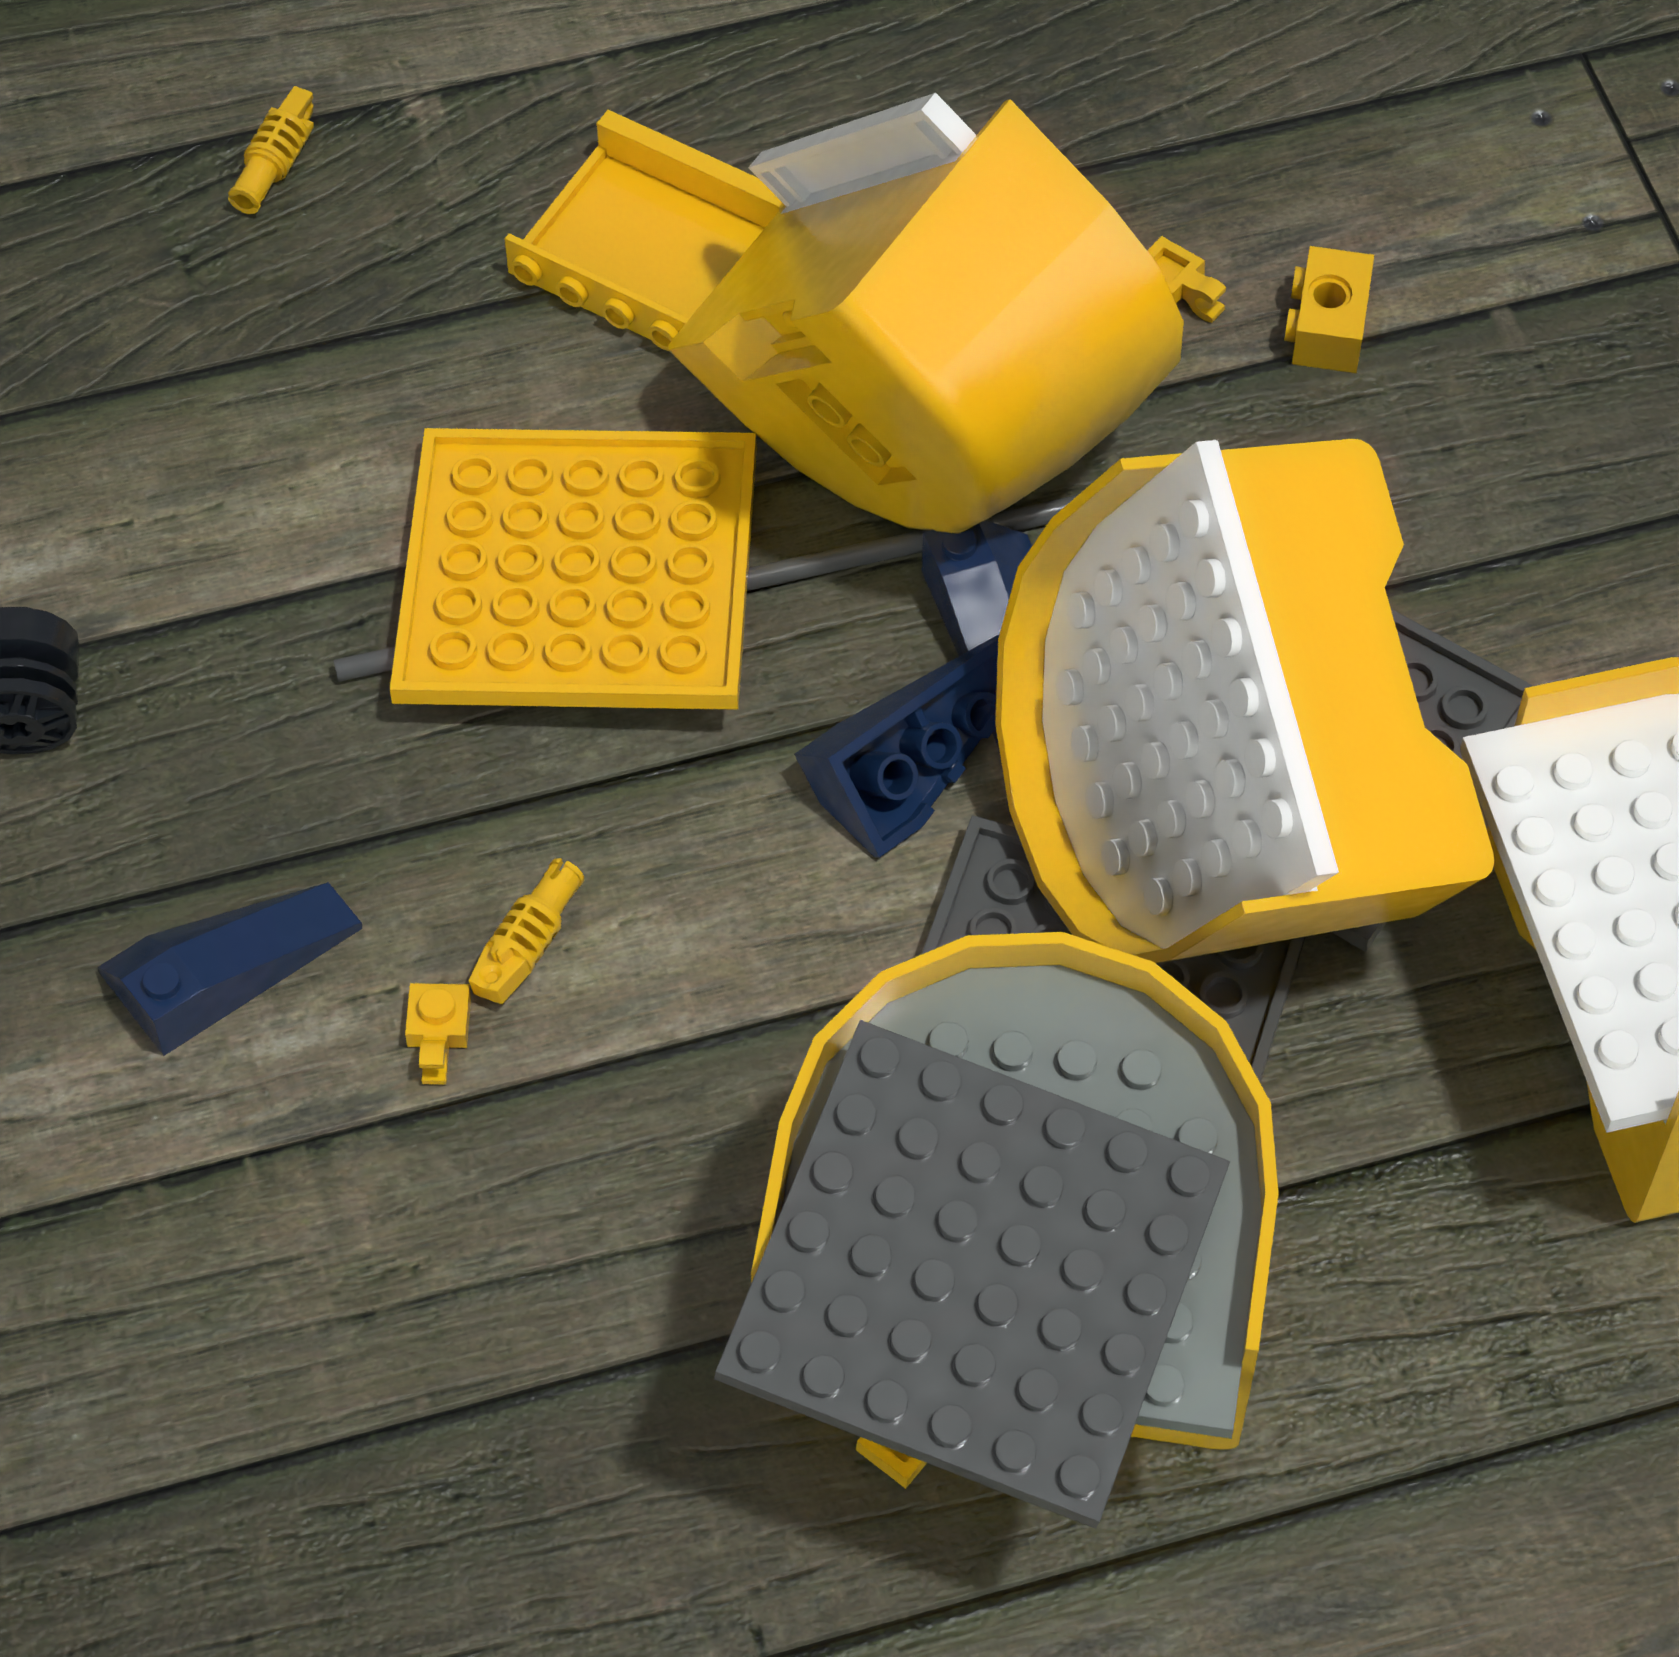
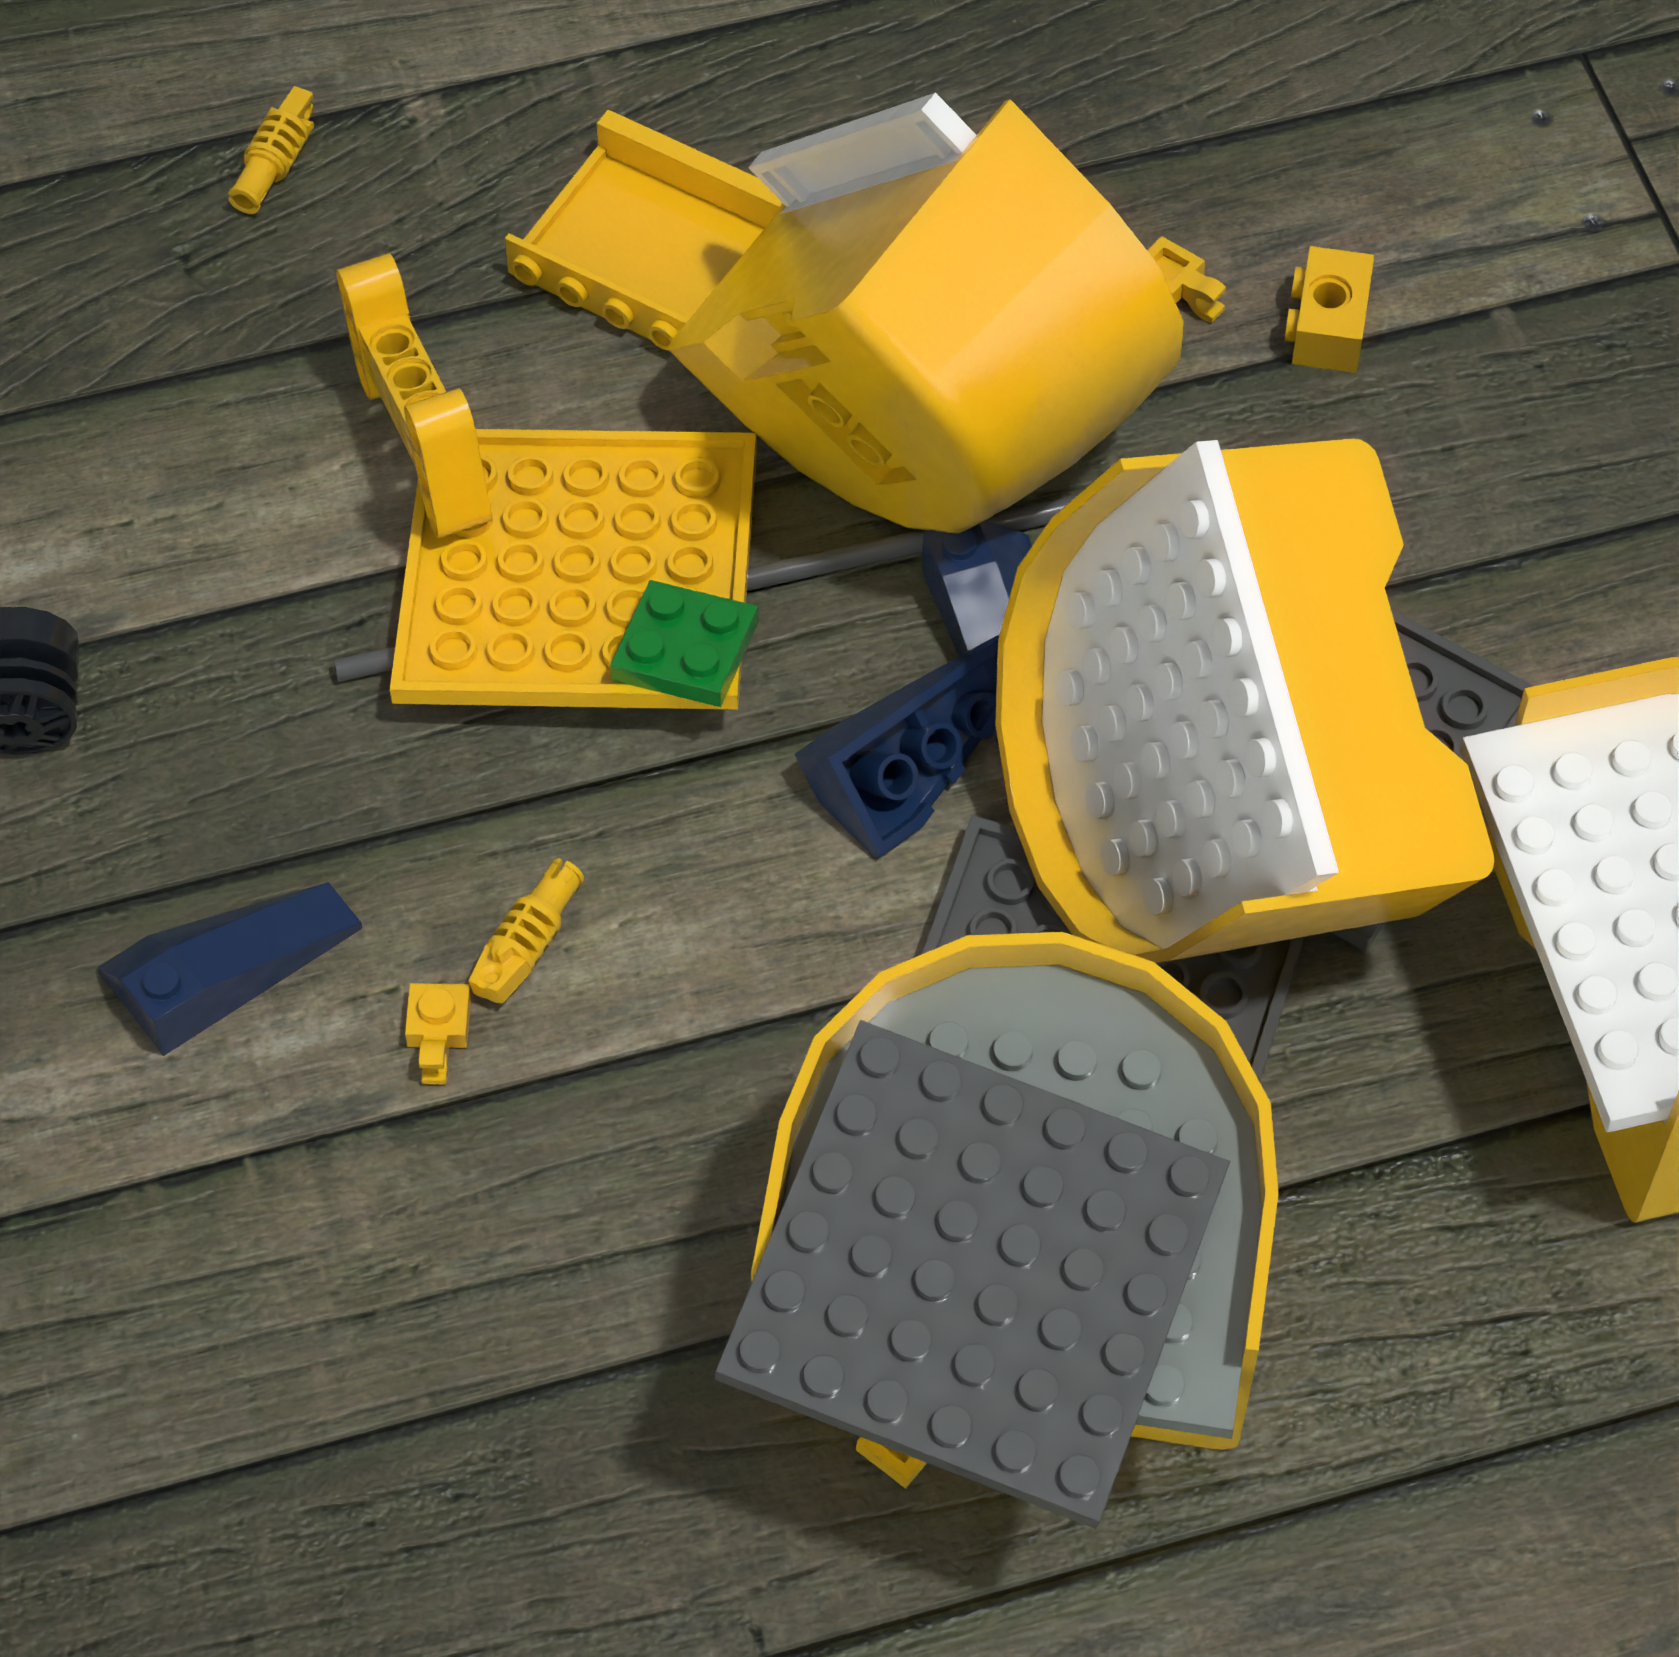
none -> yellow beam [336,253,492,538]
none -> green plate [610,580,759,707]

